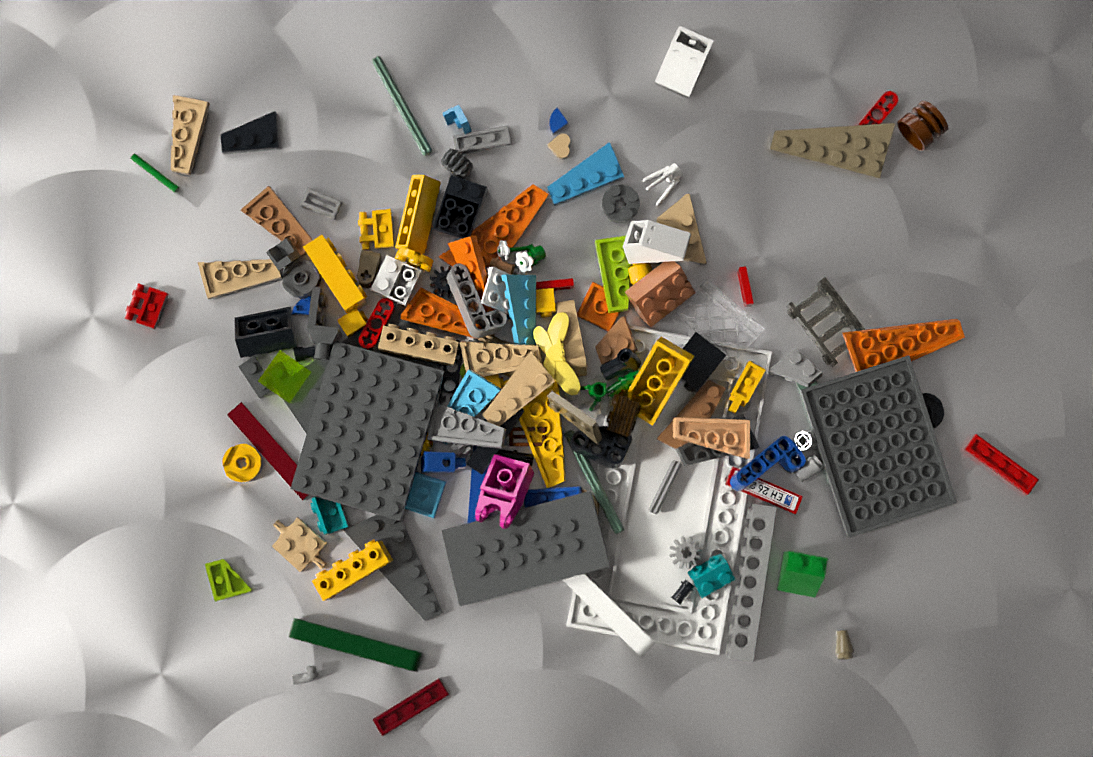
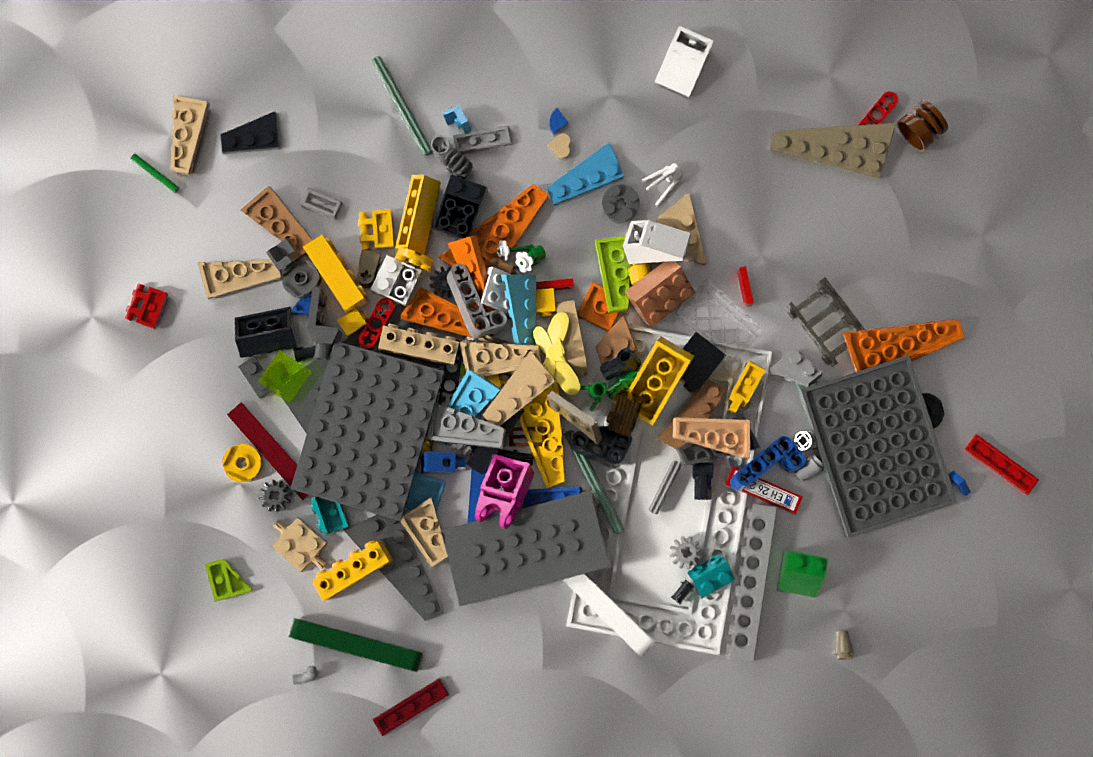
none -> dark grey gear [259,479,292,512]
none -> tan wing [400,497,448,567]
none -> light grey wheel [431,135,451,158]
none -> black piece [692,462,713,500]
none -> blue tile [948,471,971,496]

